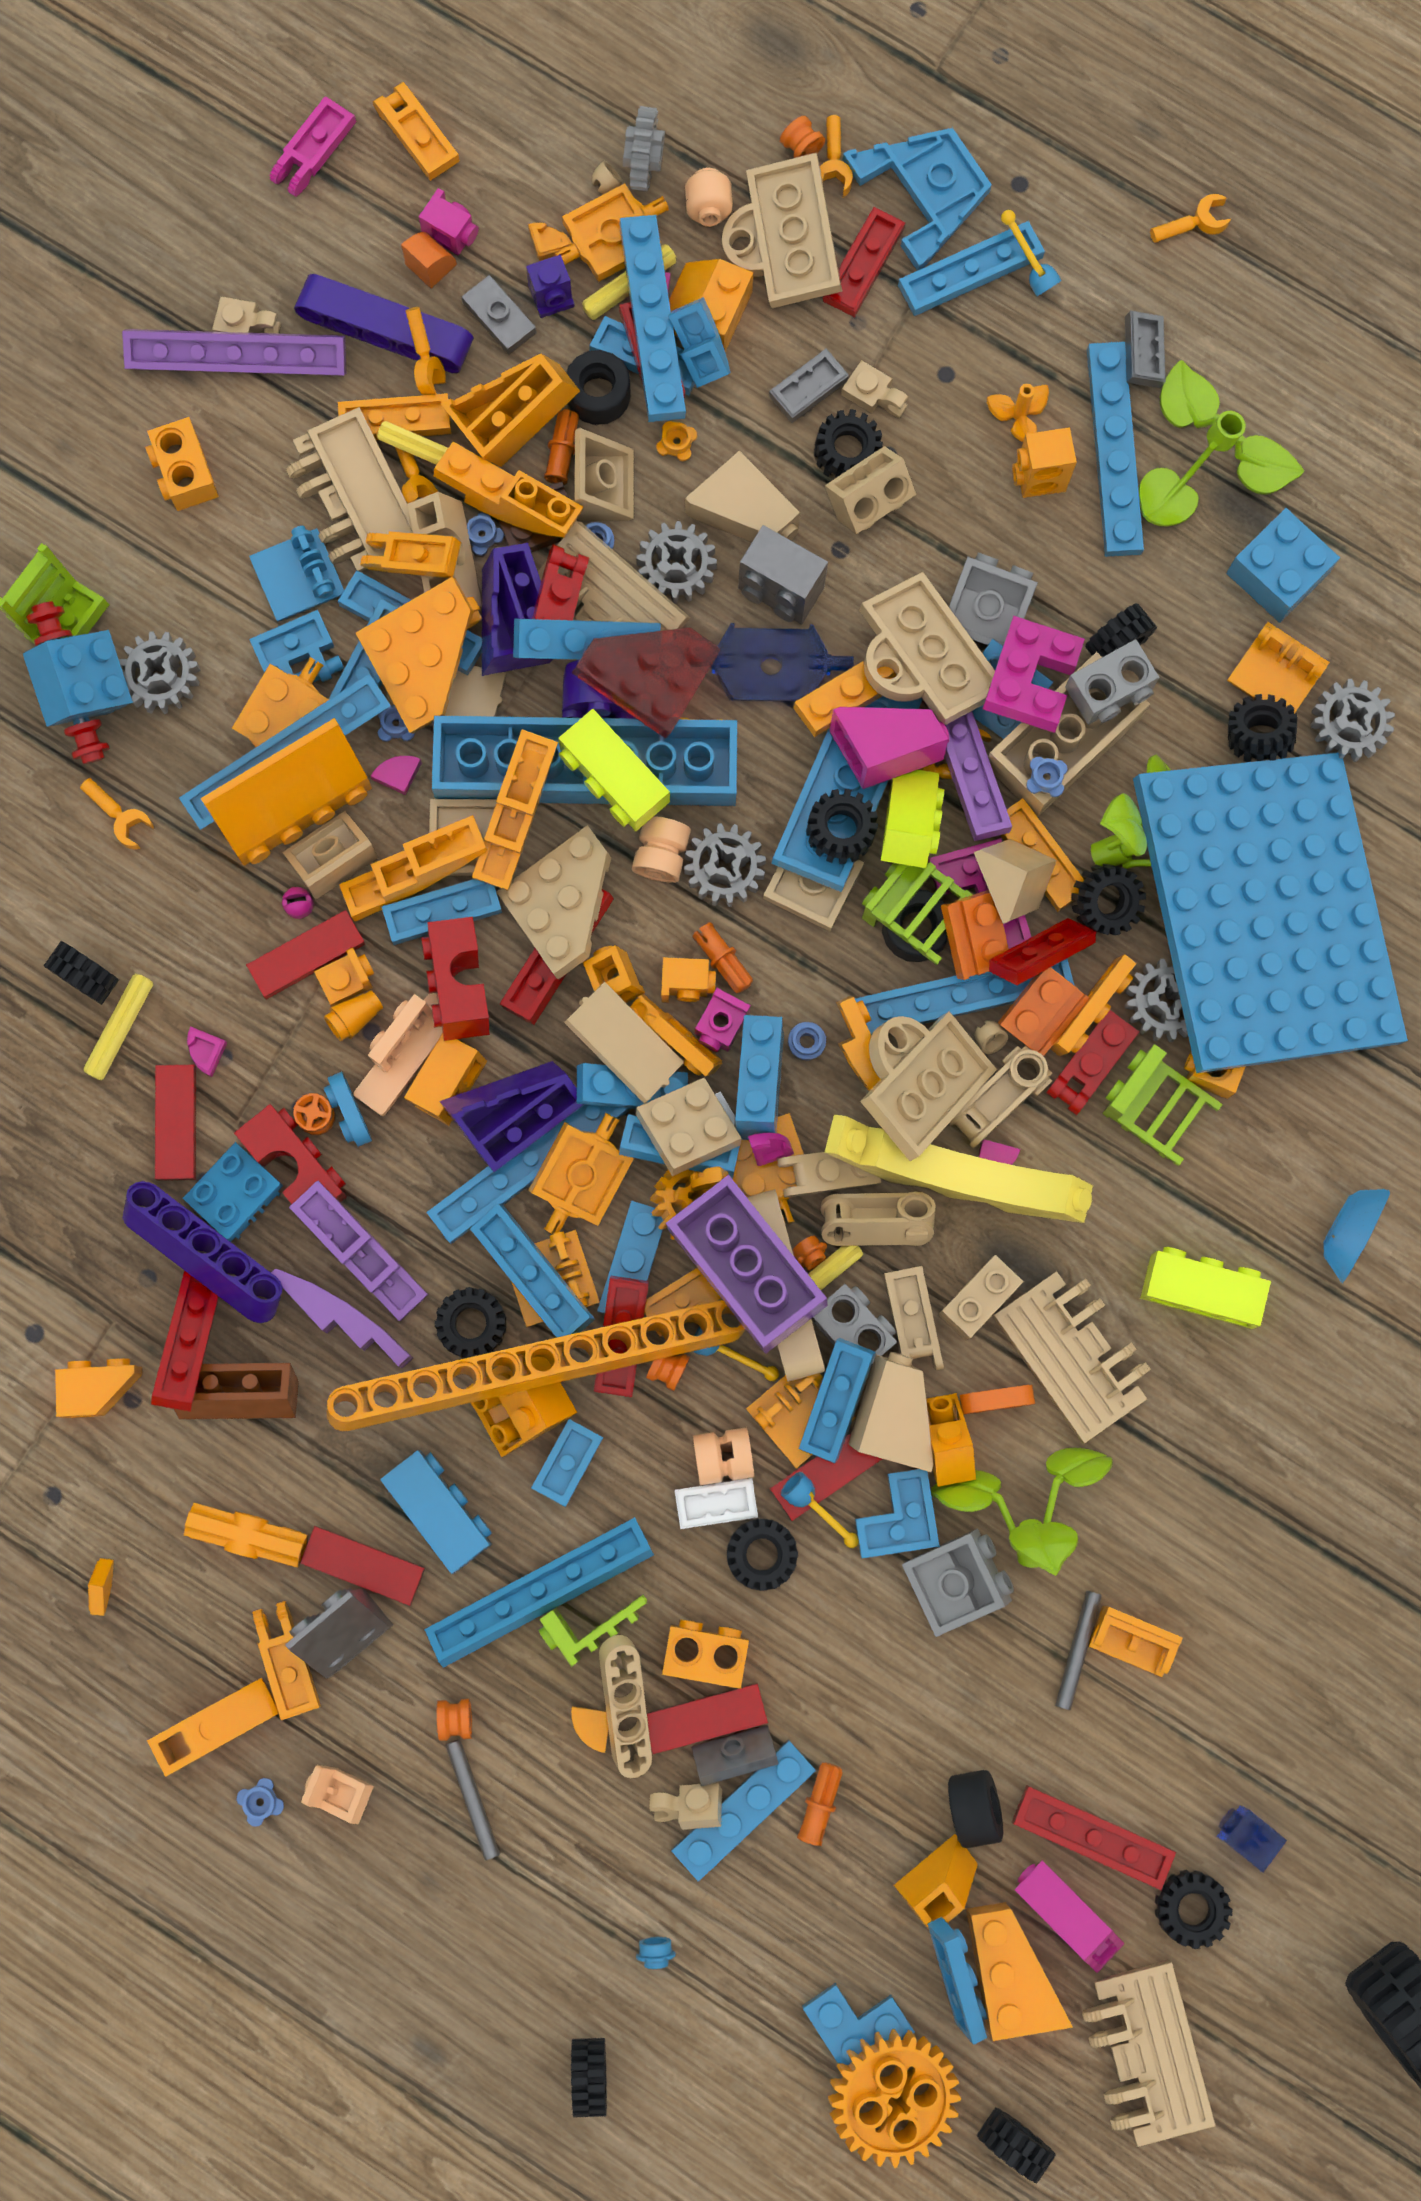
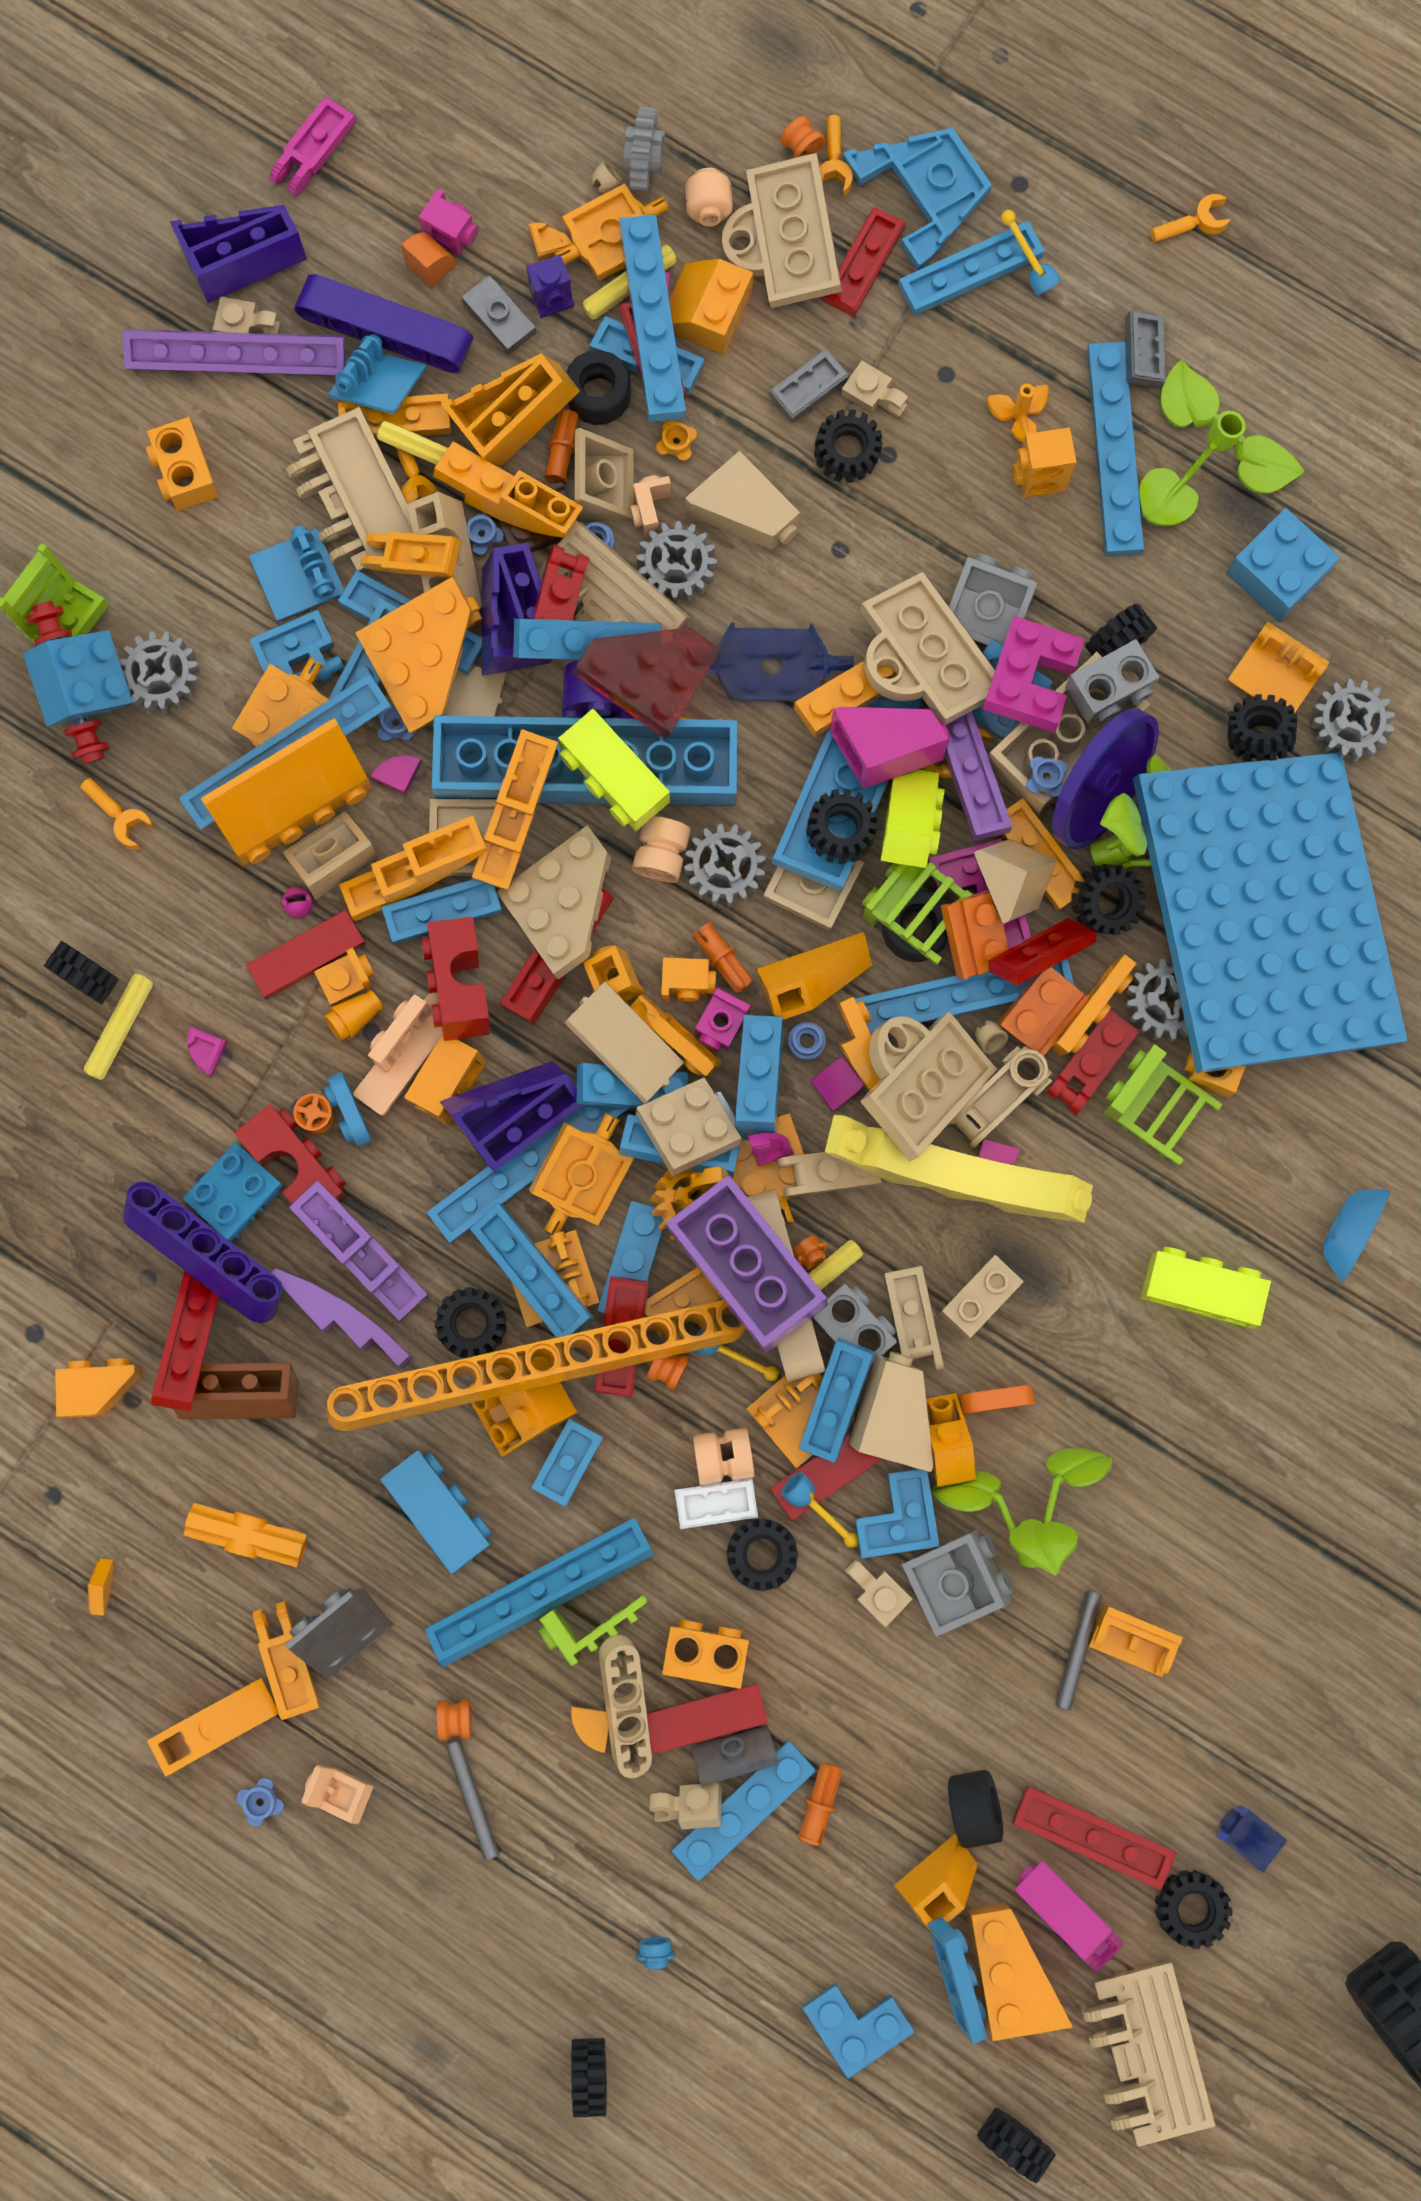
red tile [155,1064,196,1181] -> none
red tile [300,1526,425,1606] -> none
light orange plate [373,82,460,181] -> none
light orange piece [405,307,446,395] -> none
dark azure slope [668,297,731,388] -> none
flat silver brick [738,525,828,625] -> none
tan piece [820,1192,936,1246] -> none
tan brick [824,446,916,534] -> none
light orange gear [828,2029,961,2168] -> none
tan hinge [993,1271,1151,1444] -> none
none -> dark purple wedge [170,205,307,303]
none -> dark azure hinge [328,334,427,414]
none -> light nougat bracket [630,475,671,539]
none -> light orange slope [756,932,873,1020]
none -> dark pink slope [810,1056,865,1112]
none -> tan plate [844,1559,913,1628]
none -> dark purple dish [1052,708,1159,850]

